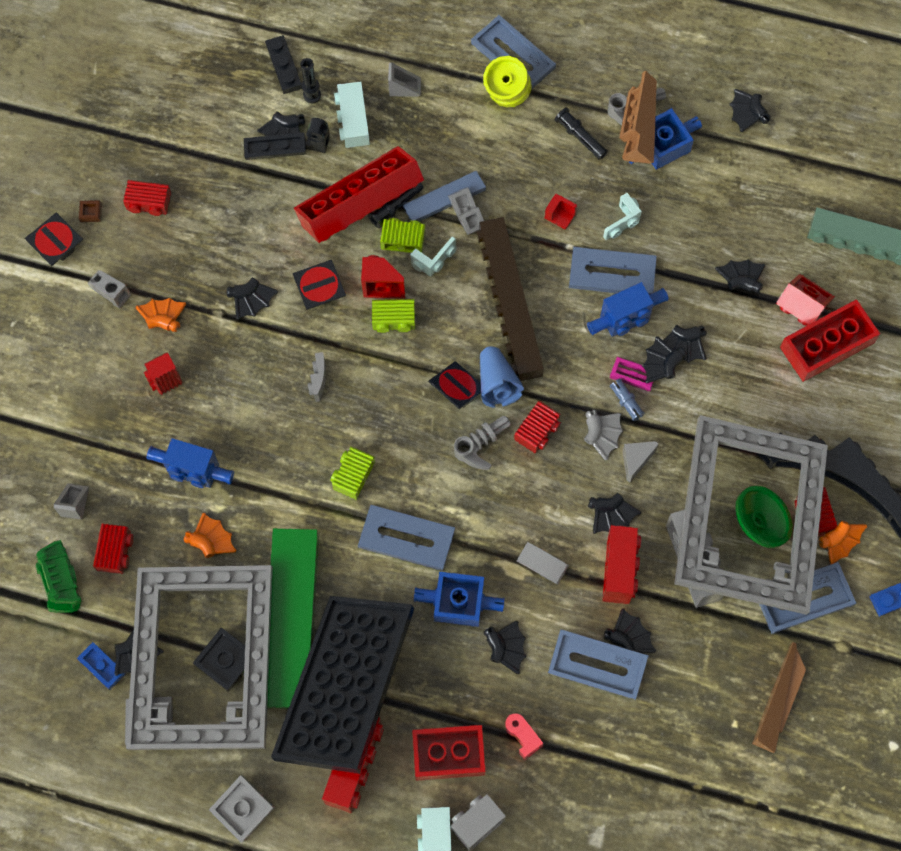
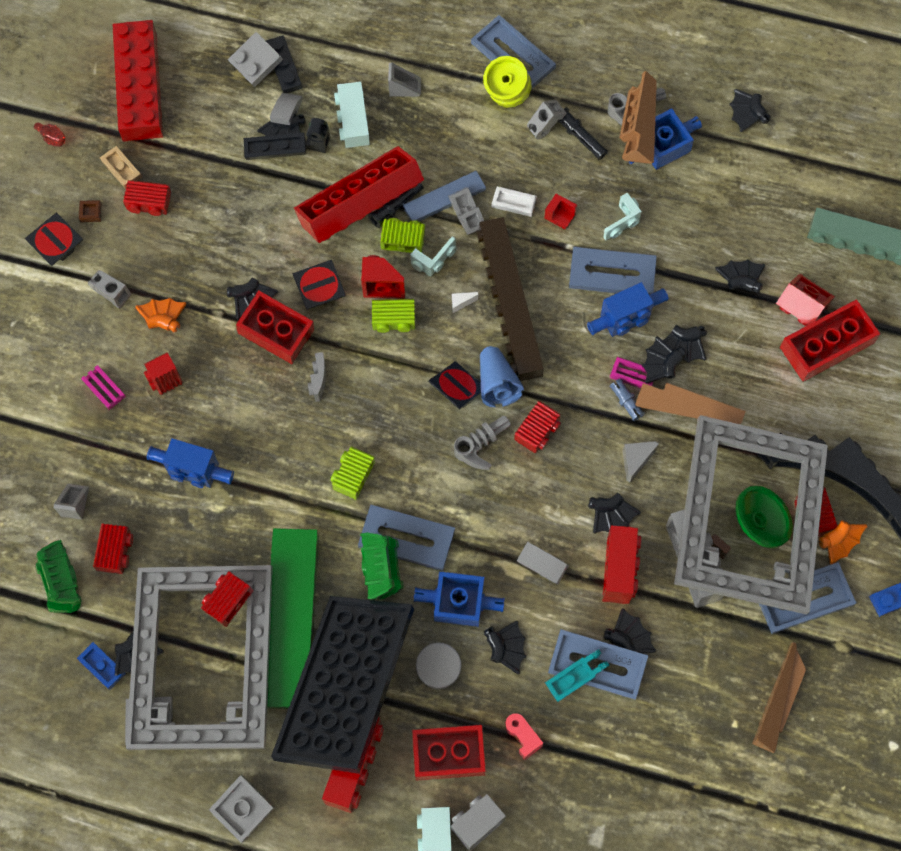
orange arm [184,513,237,558] -> none
black plate [193,627,245,692] -> none
black pin [300,58,321,104] -> none
light grey arm [584,410,623,460] -> none
none -> clear red piece [34,122,65,147]
none -> dark pink tile [81,365,126,410]
none -> tan plate [100,146,142,189]
none -> red brick [112,20,163,142]
none -> red brick [201,571,254,627]
none -> light grey plate [227,32,283,87]
none -> red brick [236,291,314,364]
none -> light grey slope [270,93,303,125]
none -> green piece [360,532,404,600]
none -> light grey tile [416,643,461,690]
none -> white piece [452,292,478,313]
none -> white tile [492,186,537,217]
none -> light grey leg [527,100,567,140]
none -> teal hinge [545,649,610,702]
none -> medium nougat wedge [635,383,746,425]
none -> reddish brown tile [711,534,731,559]

